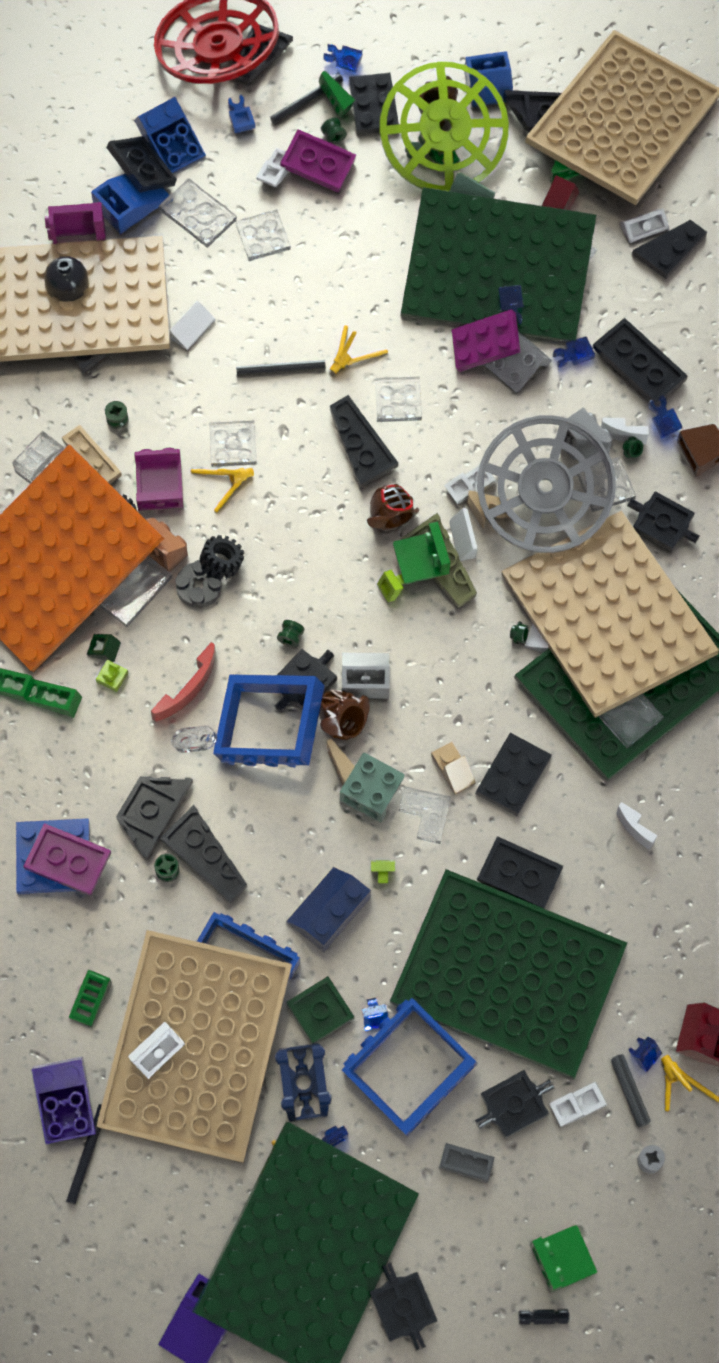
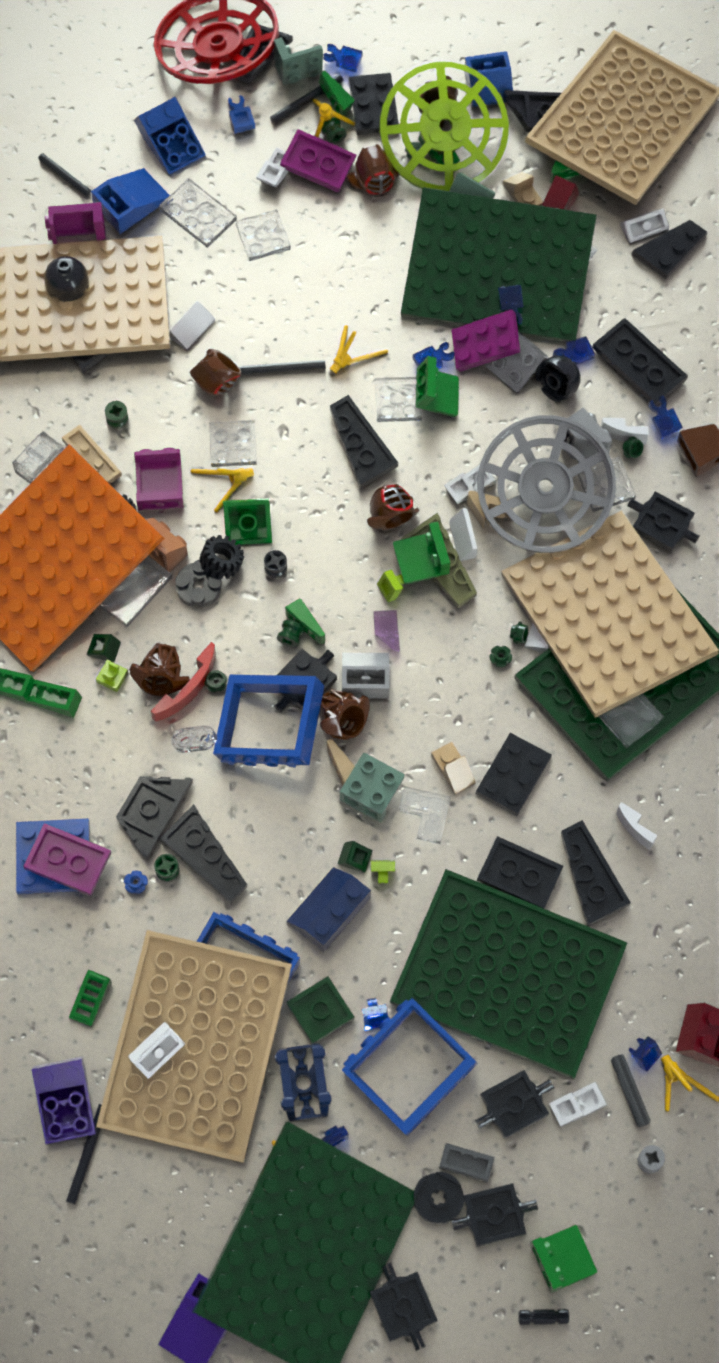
black plate [106,136,177,192] -> none
none -> black bar [38,153,91,197]
none -> blue plate [124,870,148,894]
none -> reddish brown piece [130,642,190,696]
none -> reddish brown piece [189,348,241,396]
none -> dark green plate [204,670,227,693]
none -> green slope [223,498,272,545]
none -> black wheel [264,550,287,578]
none -> sand green bracket [274,37,323,85]
none -> green slope [285,598,325,645]
none -> yellow plant [313,99,355,138]
none -> dark green slope [338,841,373,873]
none -> reddish brown piece [347,144,400,195]
none -> clear purple slope [373,610,400,652]
none -> clear blue plate [412,342,455,369]
none -> black plate [413,1172,464,1225]
none -> green bracket [416,356,459,417]
none -> black plate [452,1183,538,1247]
none -> dark green plate [489,646,513,668]
none -> tan slope [503,172,543,206]
none -> black cylinder [536,356,581,402]
none -> black wing [561,820,631,926]

